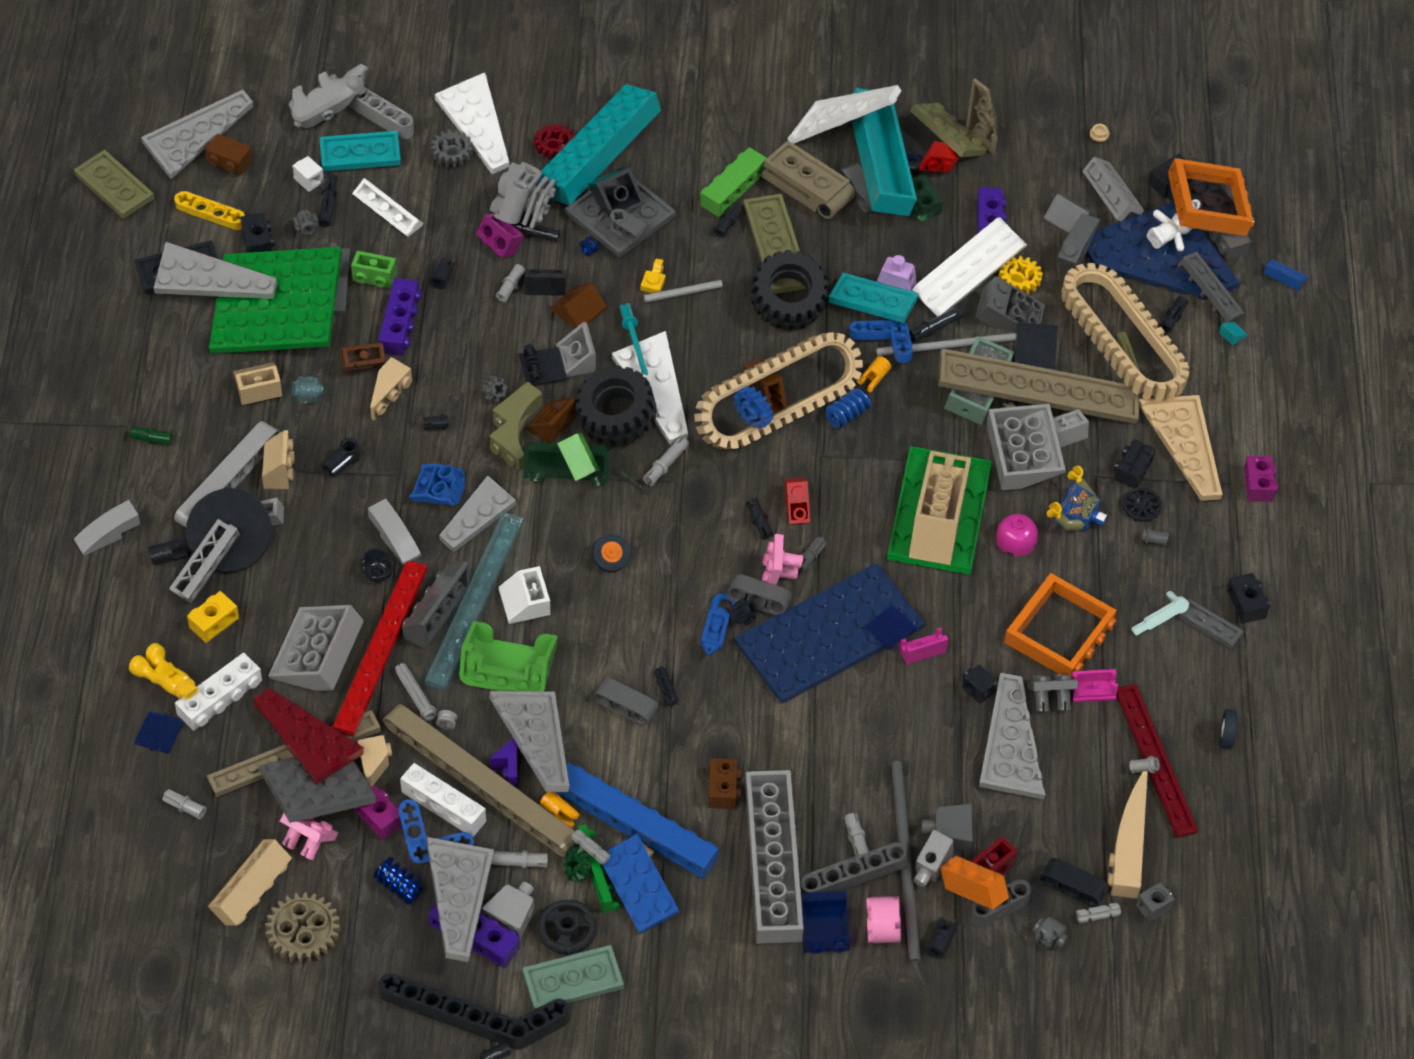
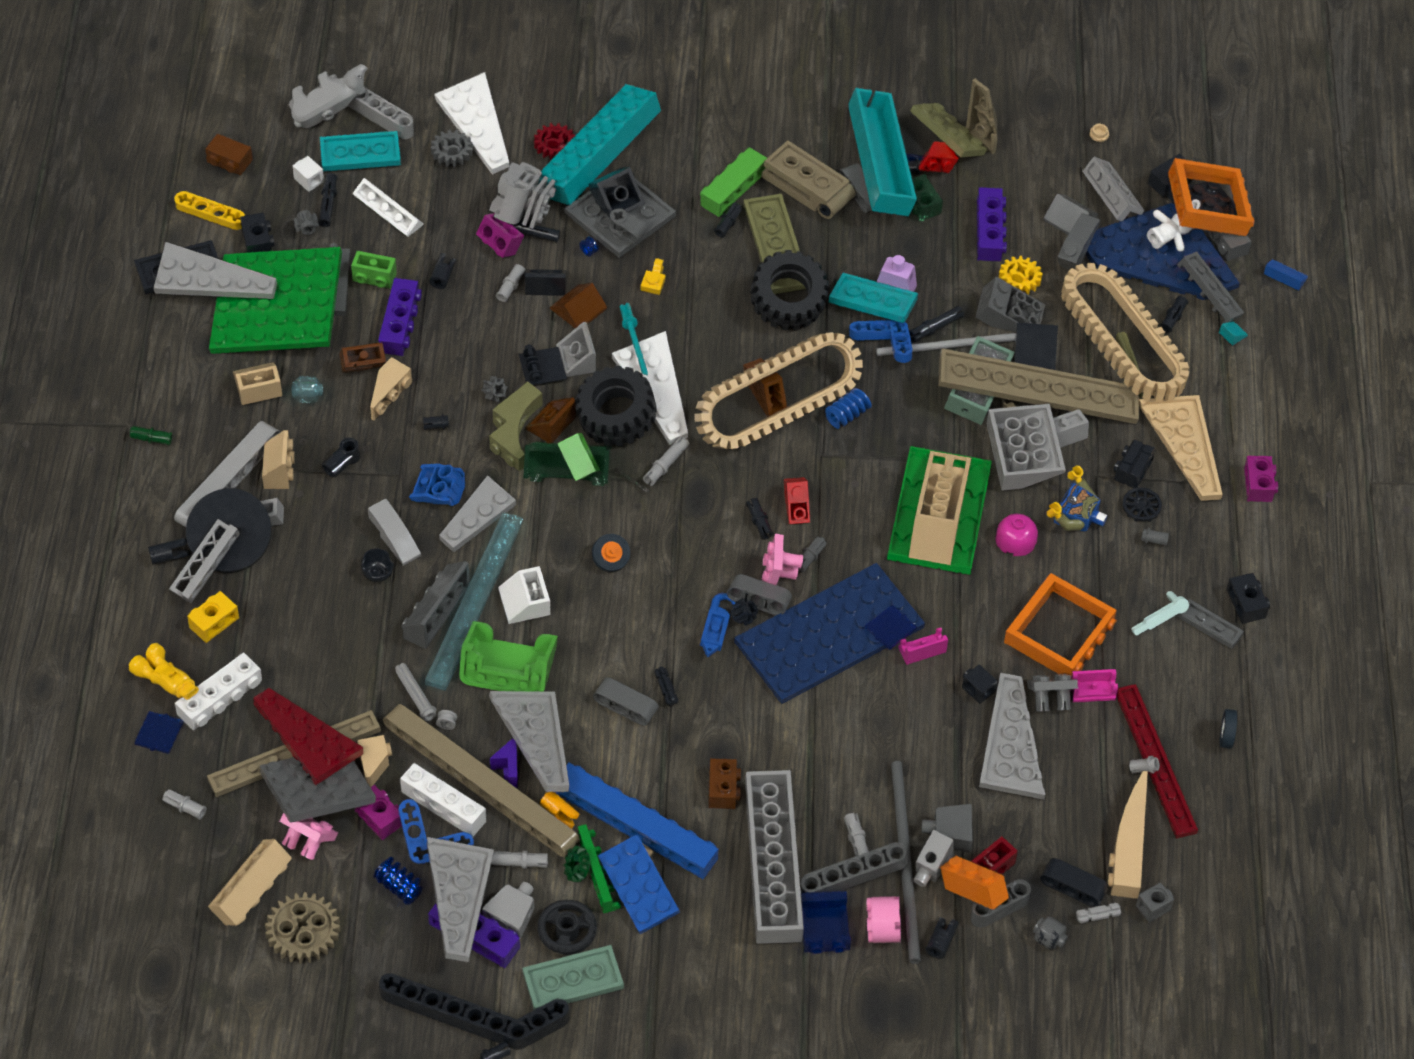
olive plate [74,150,155,219] -> none
light grey slope [74,500,140,556] -> none
light grey wing [141,90,253,179] -> none
light grey slope [268,605,364,691] -> none
red plate [333,561,427,737] -> none
light grey axle [571,830,610,865] -> none
light grey bar [643,280,723,303] -> none
blue gear [733,386,774,429] -> none
white wing [788,85,901,144] -> none
light orange hinge [856,356,891,392] -> none
white plate [912,217,1027,317] -> none

